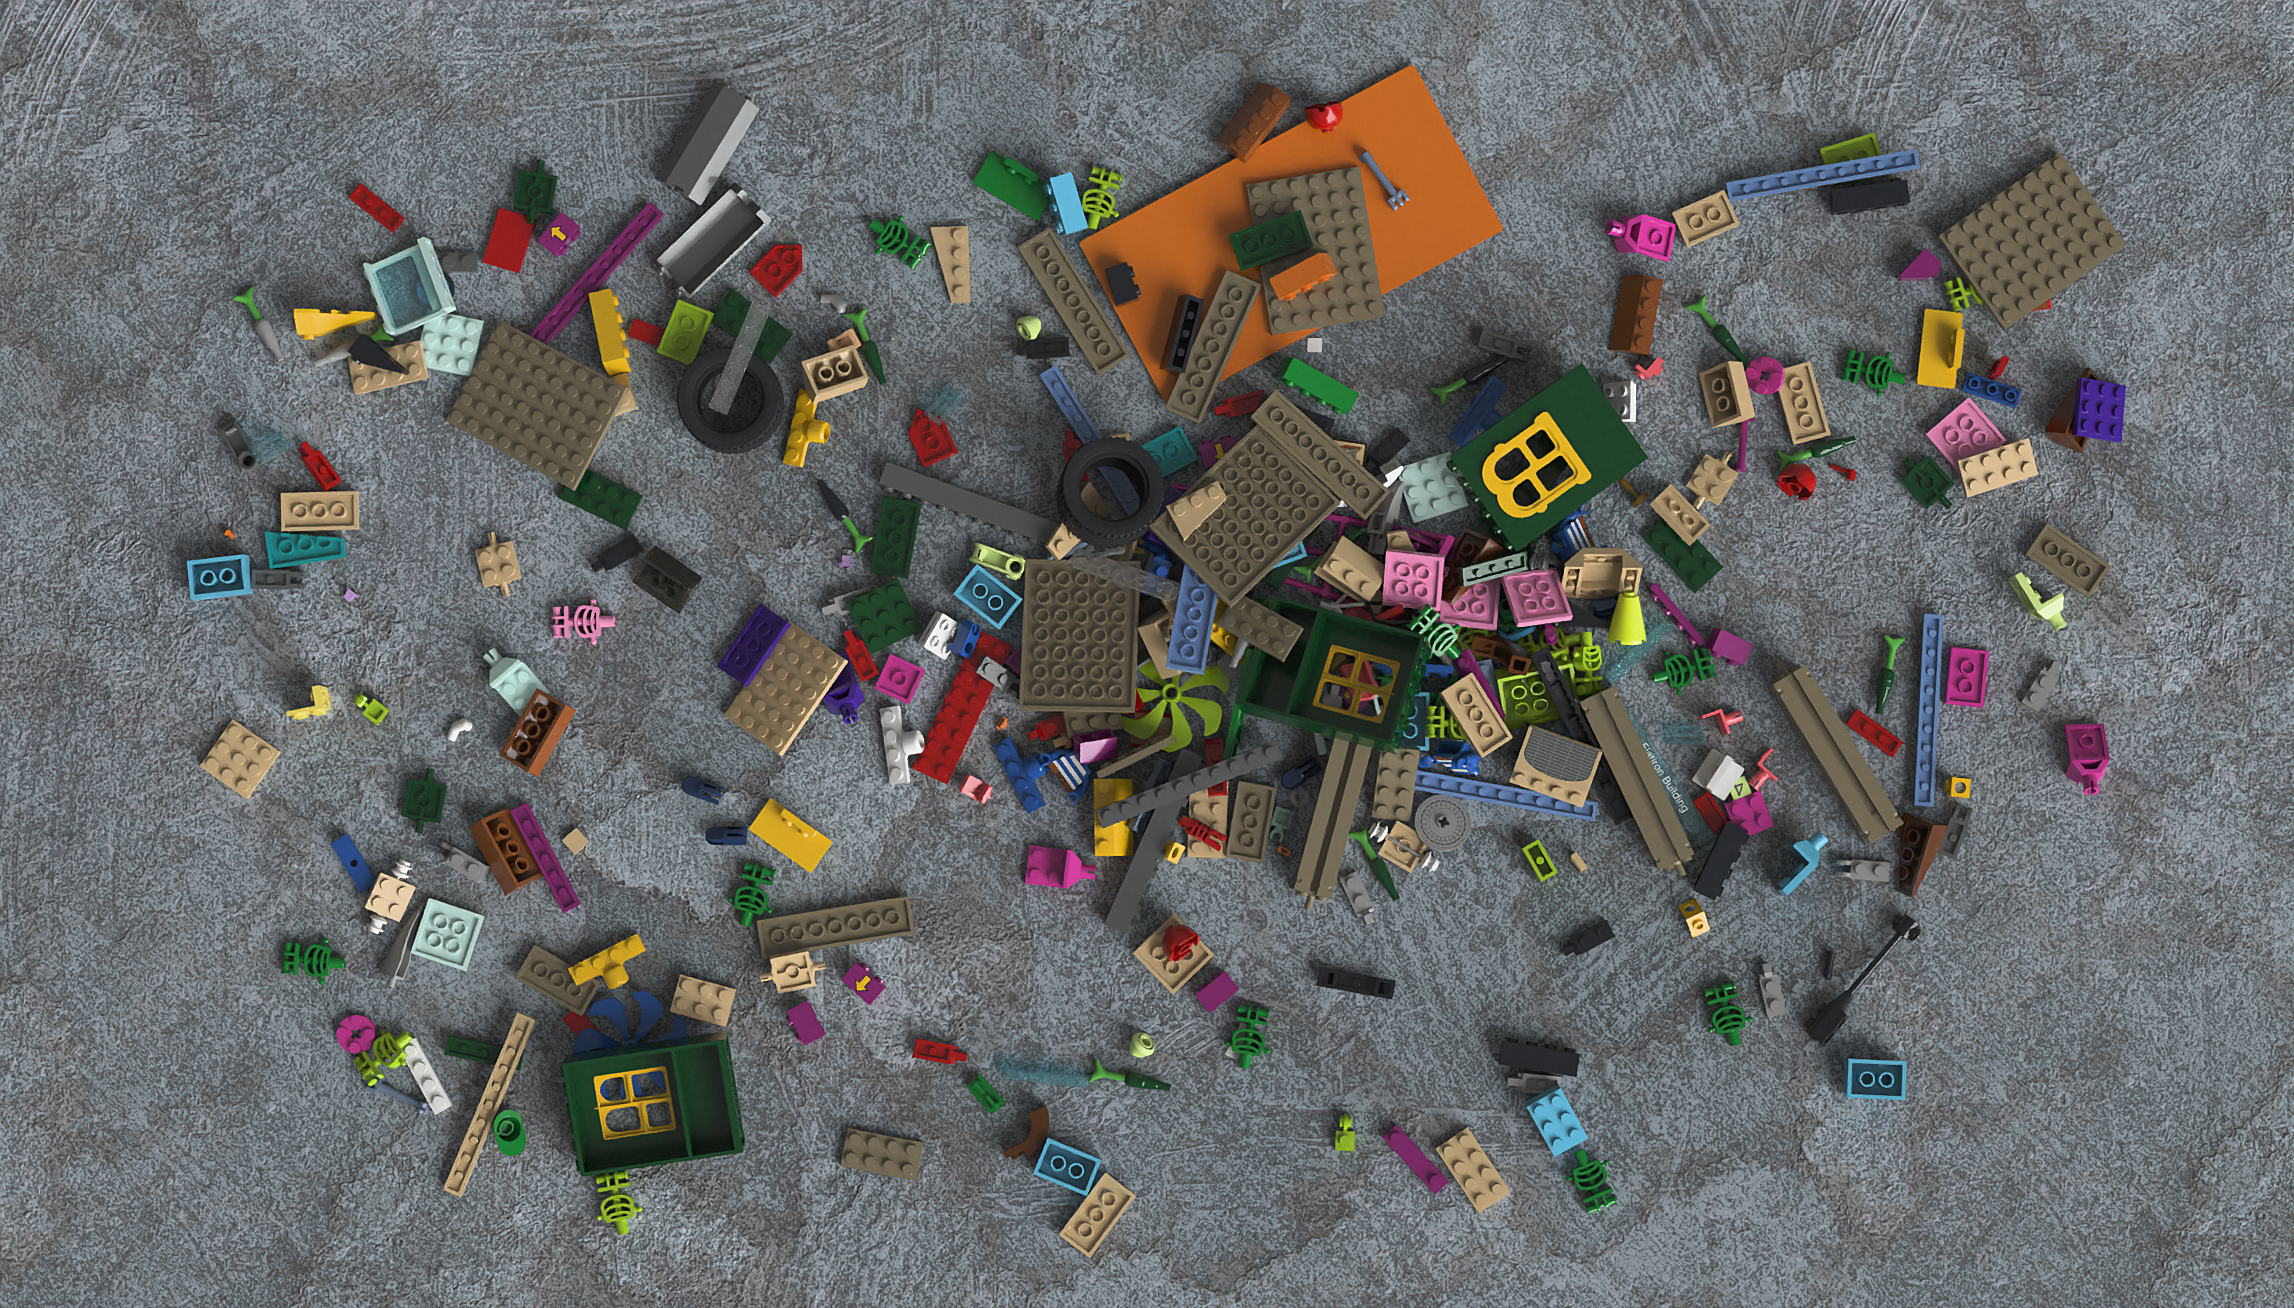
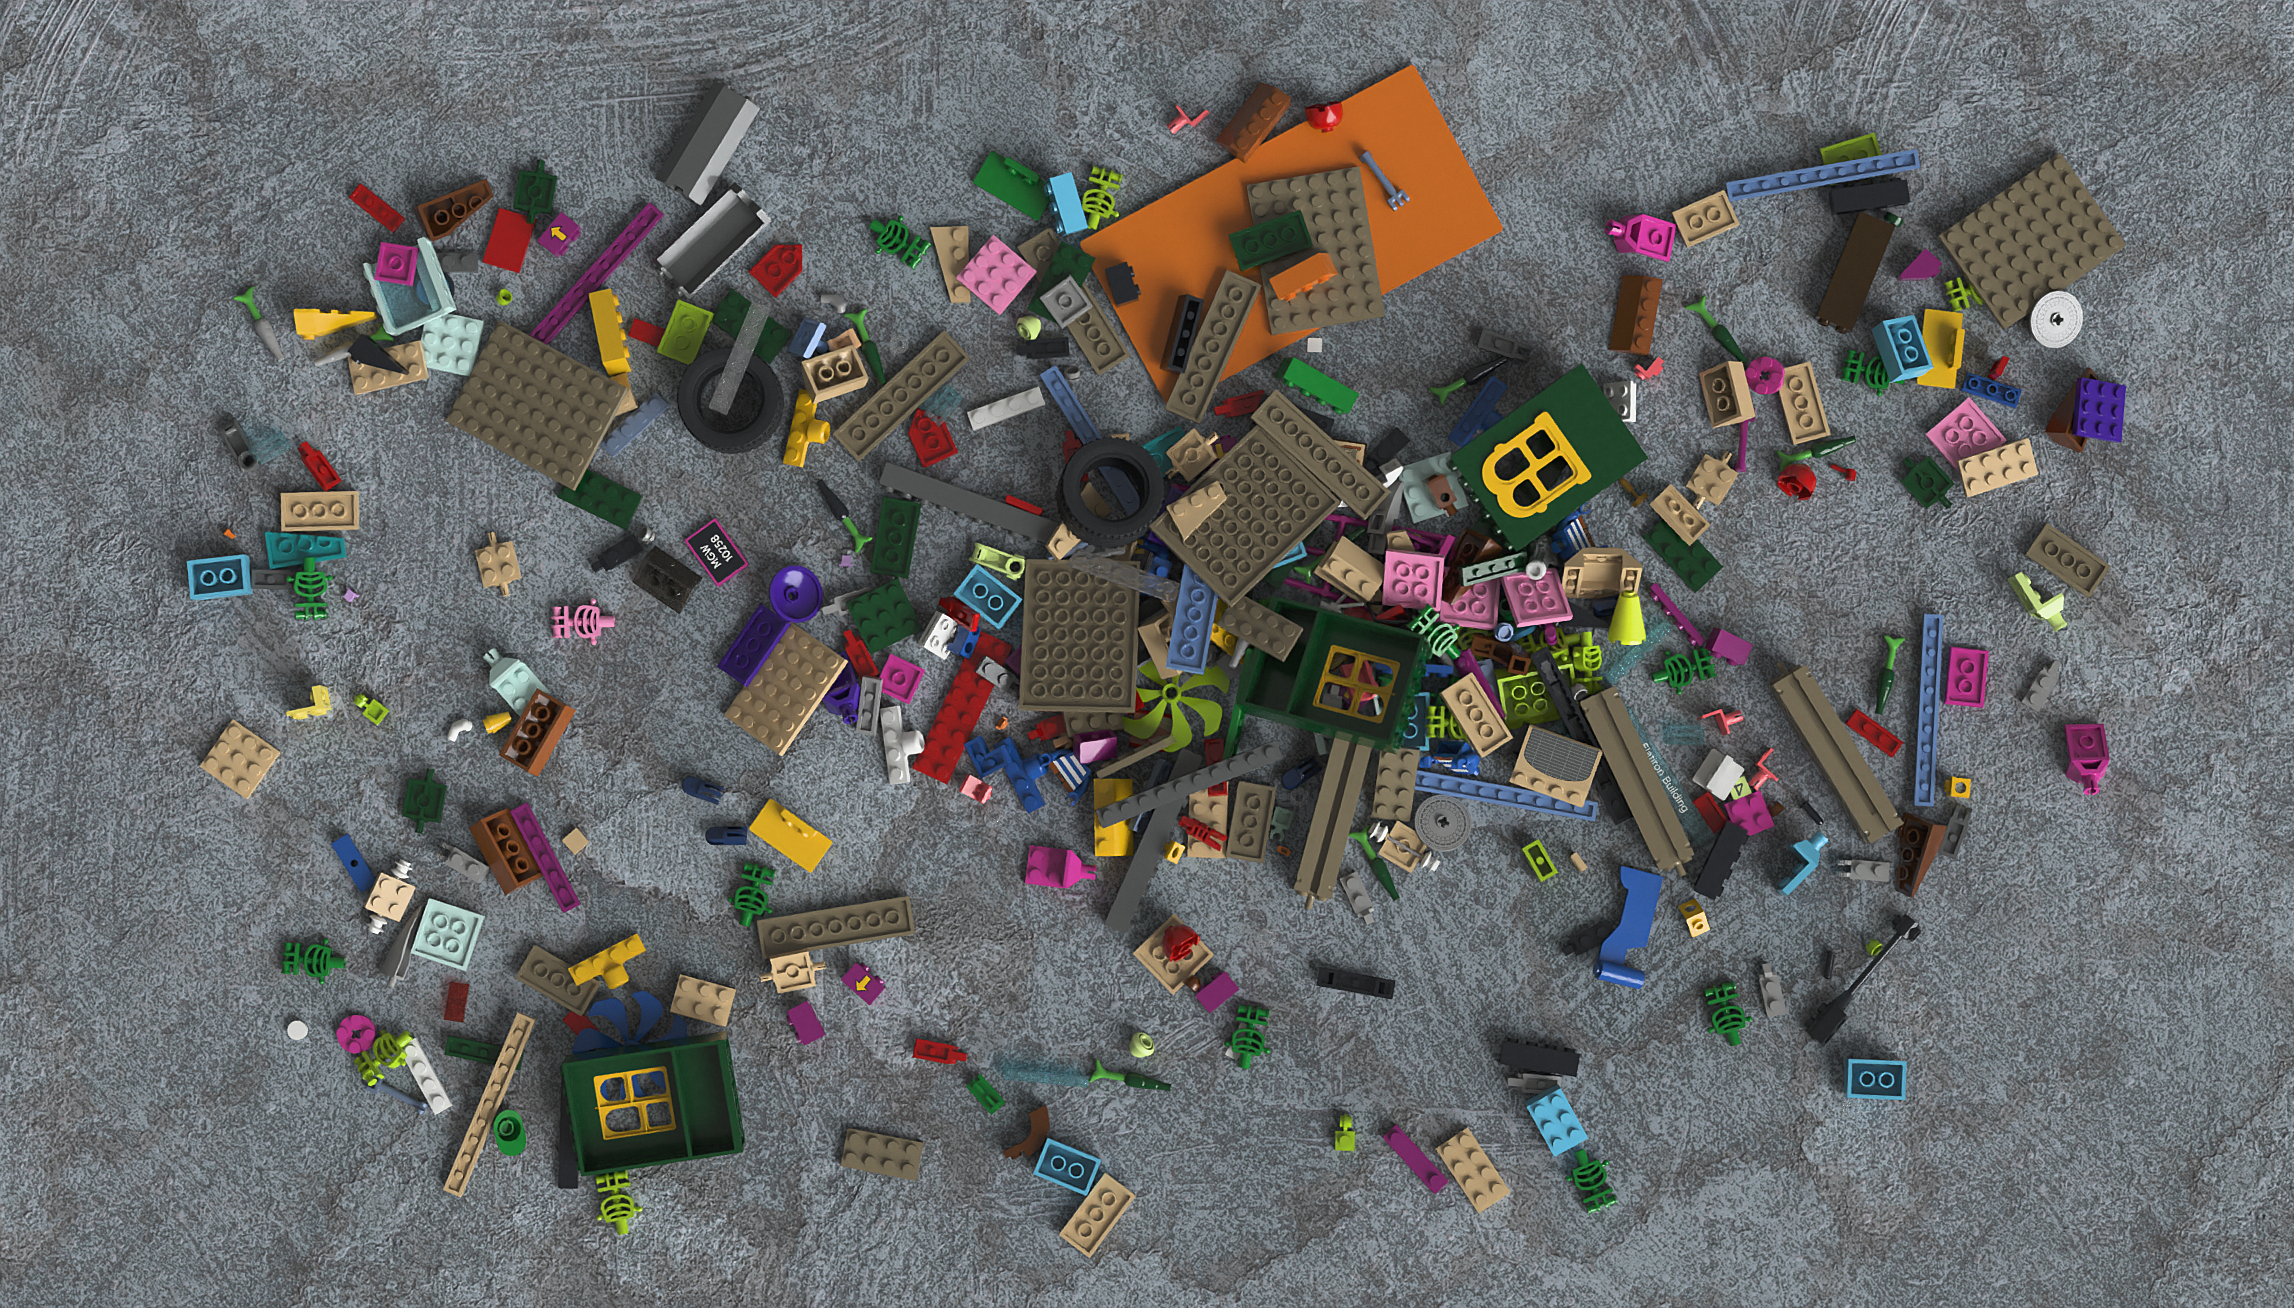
none -> green torso [286,557,333,621]
none -> white tile [287,1020,308,1040]
none -> dark pink plate [374,242,419,286]
none -> reddish brown wedge [412,179,494,242]
none -> clear red plate [444,981,470,1023]
none -> yellow cone [482,711,512,734]
none -> lime hinge [495,289,513,306]
none -> black tile [558,1077,579,1189]
none -> sand blue plate [600,392,670,458]
none -> light grey plate [638,526,655,544]
none -> black tile [684,518,749,587]
none -> dark purple dish [769,566,823,623]
none -> light blue tile [787,317,829,359]
none -> dark tan plate [833,330,971,462]
none -> light grey plate [856,675,883,736]
none -> red hinge [939,596,980,632]
none -> bright pink plate [956,235,1037,316]
none -> blue plate [964,735,1013,778]
none -> white plate [967,387,1045,431]
none -> red tile [1005,494,1043,517]
none -> dark green plate [1027,241,1096,325]
none -> light grey tile [1039,275,1093,329]
none -> light grey plate [1064,366,1083,383]
none -> tan plate [1165,428,1219,482]
none -> coral bracket [1166,105,1210,134]
none -> reddish brown hinge [1183,975,1200,992]
none -> reddish brown torso [1421,472,1458,517]
none -> medium blue plate [1494,622,1513,642]
none -> white tile [1526,560,1546,580]
none -> light grey hinge [1570,683,1588,700]
none -> blue door [1593,866,1663,989]
none -> reddish brown hinge [1767,801,1785,818]
none -> black piece [1800,800,1824,825]
none -> dark brown brick [1814,211,1895,334]
none -> lime hinge [1865,939,1883,956]
none -> medium azure brick [1872,315,1934,382]
none -> dark green tile [1884,211,1904,227]
none -> piece [2029,291,2083,348]

